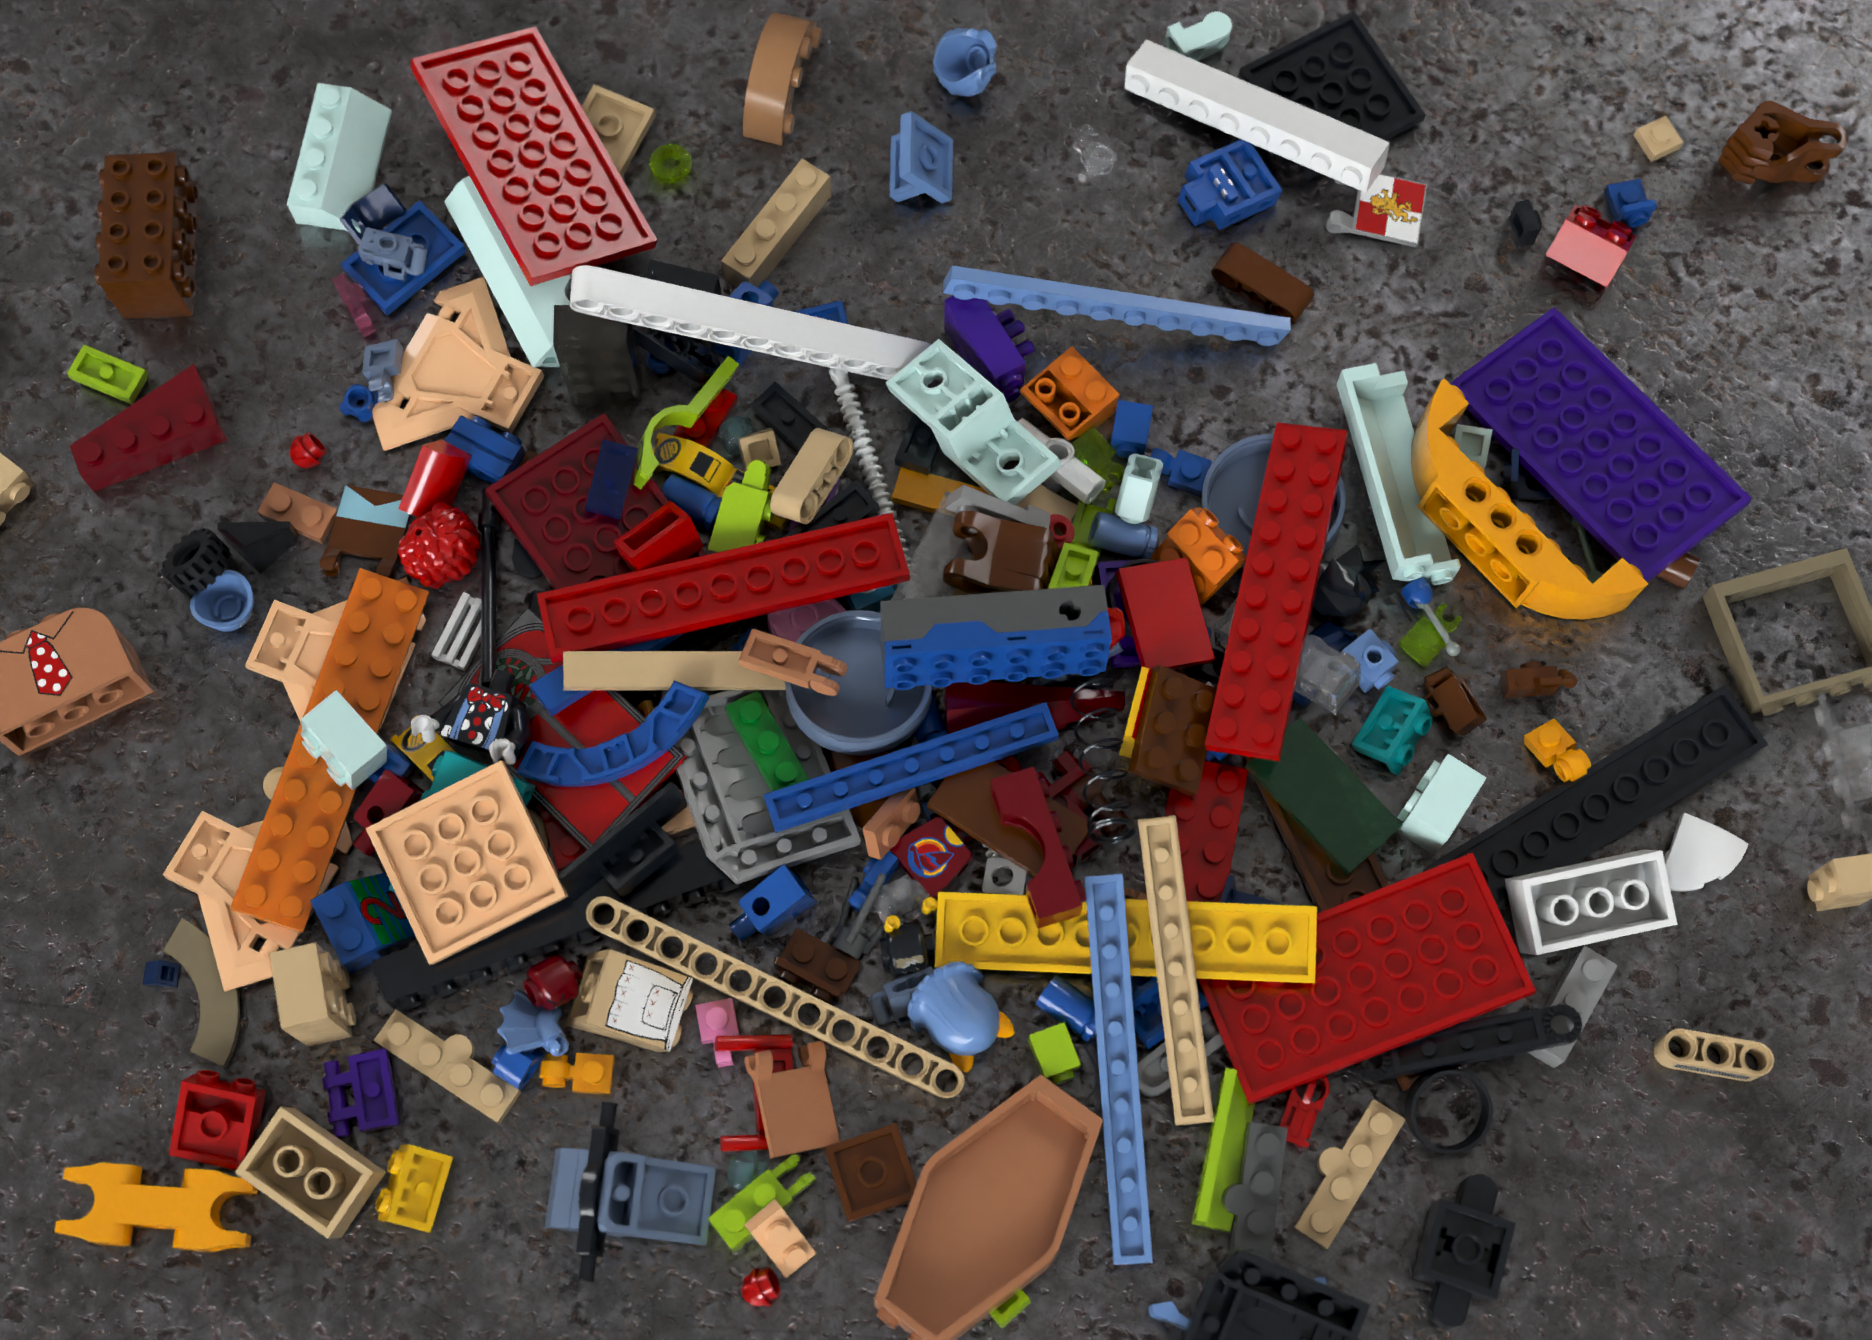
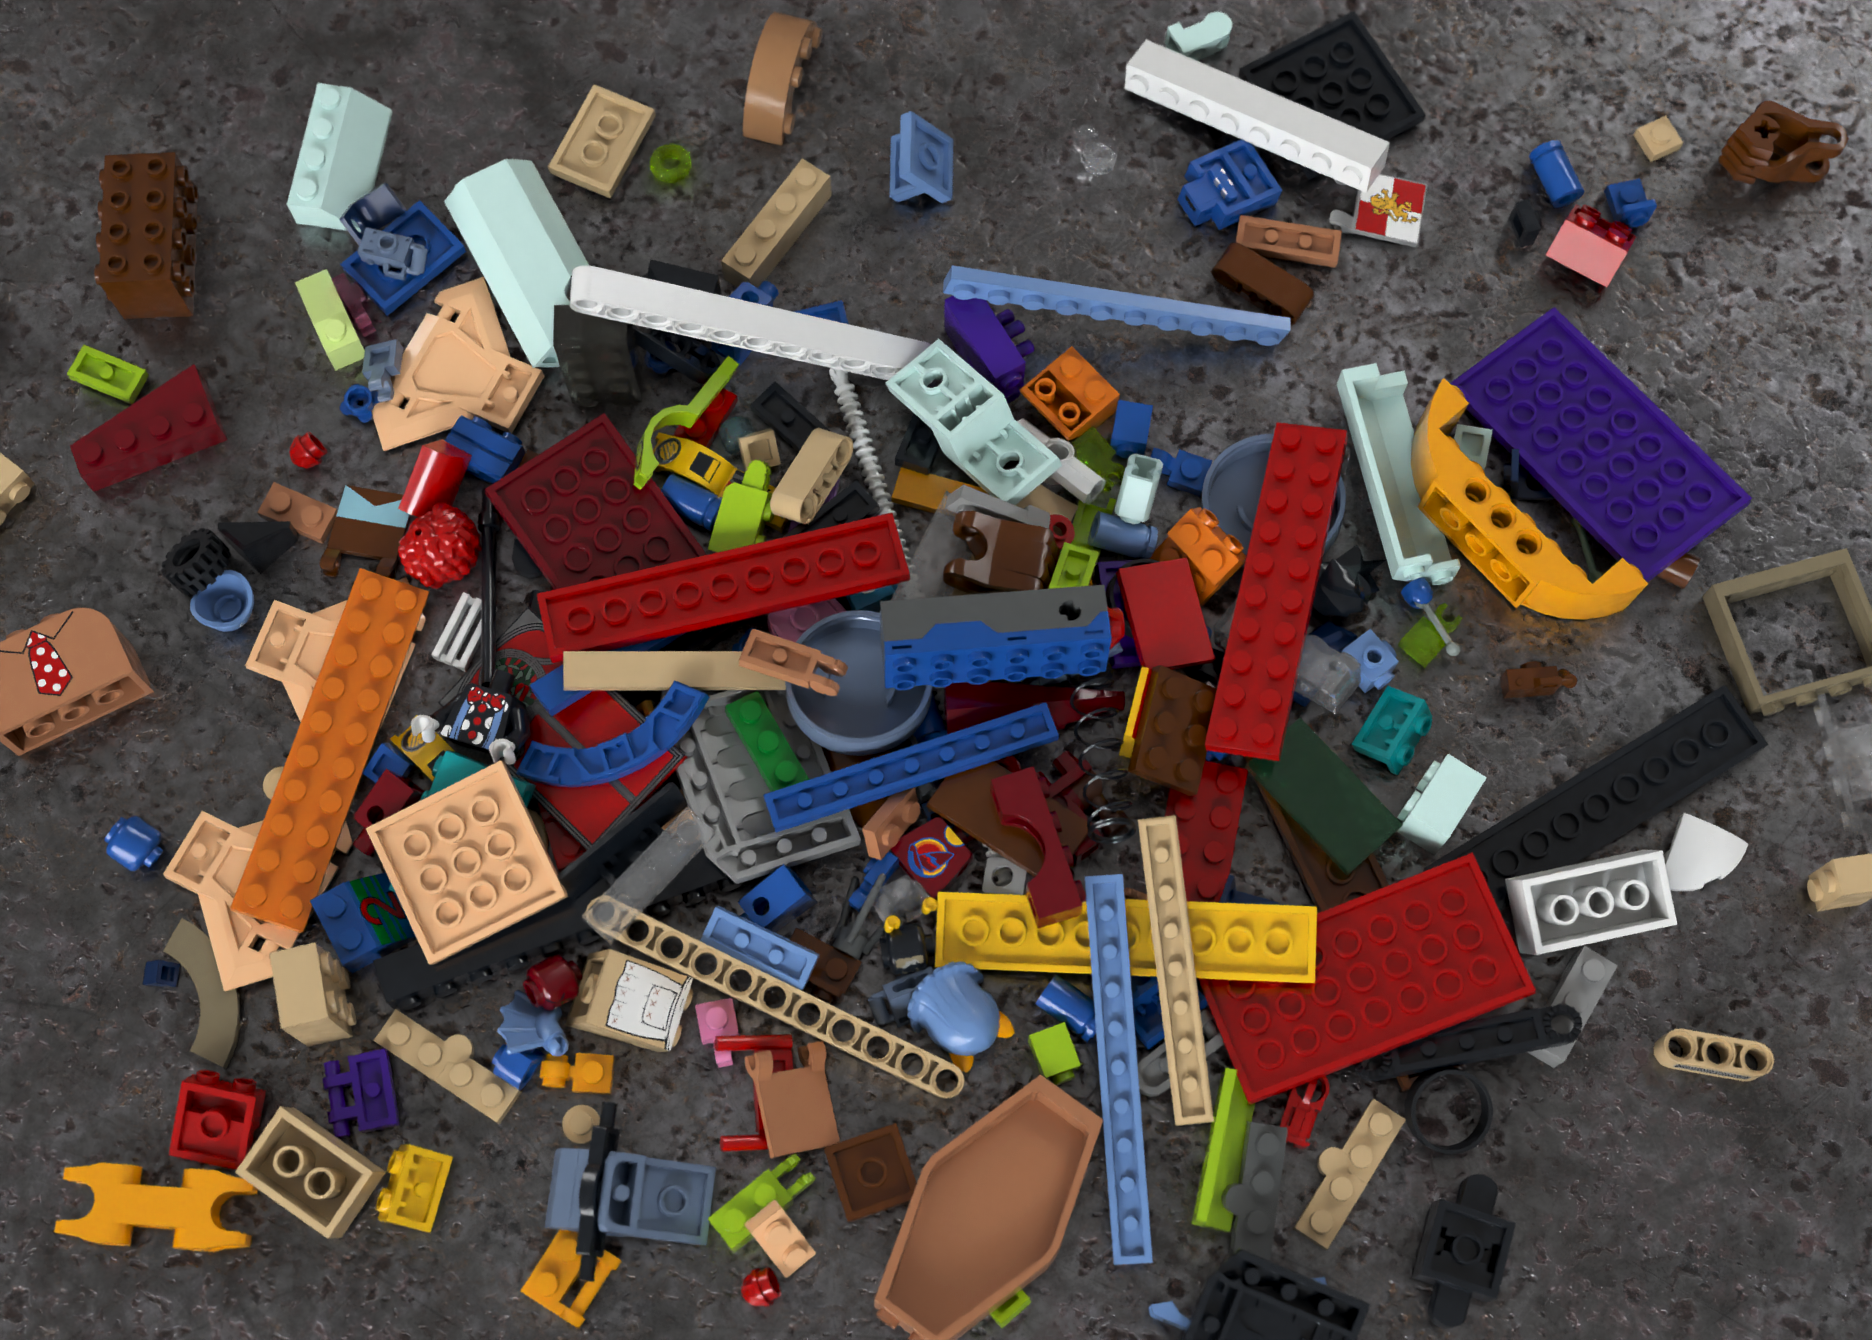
light aqua brick [300,690,387,791] -> none
plate [410,26,657,286] -> none
clear blue plate [585,439,638,520] -> none
red brick [614,501,704,572] -> none
clear light blue piece [727,1150,767,1189] -> none
medium blue hair [933,28,997,97] -> none
reddish brown piece [1422,666,1487,736] -> none
light orange plate [1524,718,1591,782] -> none
none -> blue head [104,816,163,871]
none -> yellowish green slope [295,269,365,371]
none -> light orange plate [521,1230,622,1329]
none -> tan plate [562,1105,600,1144]
none -> clear plate [582,807,715,945]
none -> medium blue plate [700,906,820,990]
none -> nougat plate [1235,215,1342,268]
none -> blue piece [1529,140,1585,208]

